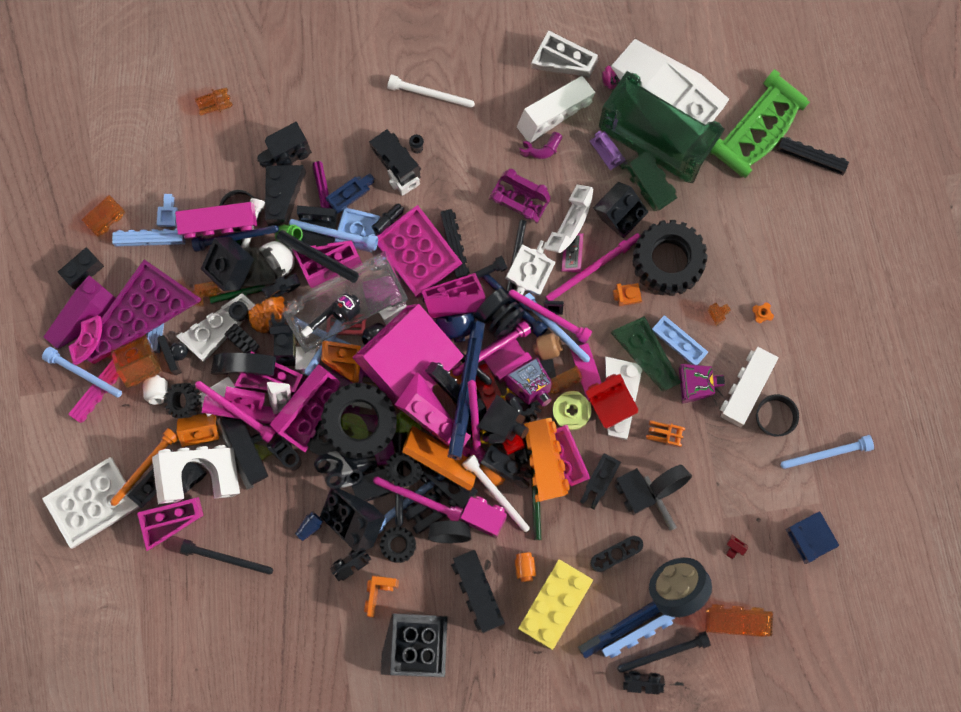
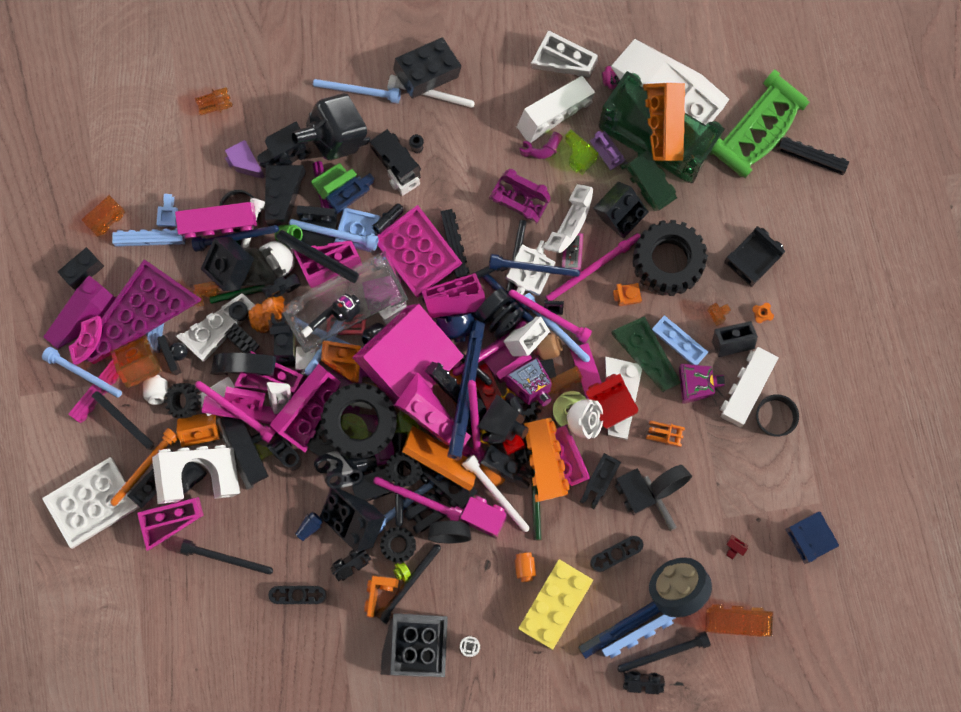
black wedge [451,550,505,634] -> none
light blue piece [781,435,874,469] -> none
none -> black tile [92,391,155,450]
none -> medium lavender slope [225,140,265,179]
none -> black beam [268,586,327,604]
none -> black piece [291,93,371,160]
none -> bright green panel [311,163,357,200]
none -> light blue piece [313,79,401,104]
none -> black piece [374,544,441,625]
none -> black brick [393,37,462,99]
none -> lime plate [393,562,411,582]
none -> white wheel [460,637,480,657]
none -> dark blue piece [489,254,580,277]
none -> white arch [504,317,550,356]
none -> clear neon green arch [565,129,599,175]
none -> white cylinder [567,400,603,439]
none -> orange wedge [643,83,685,161]
none -> black brick [712,321,758,357]
none -> black panel [724,226,785,287]

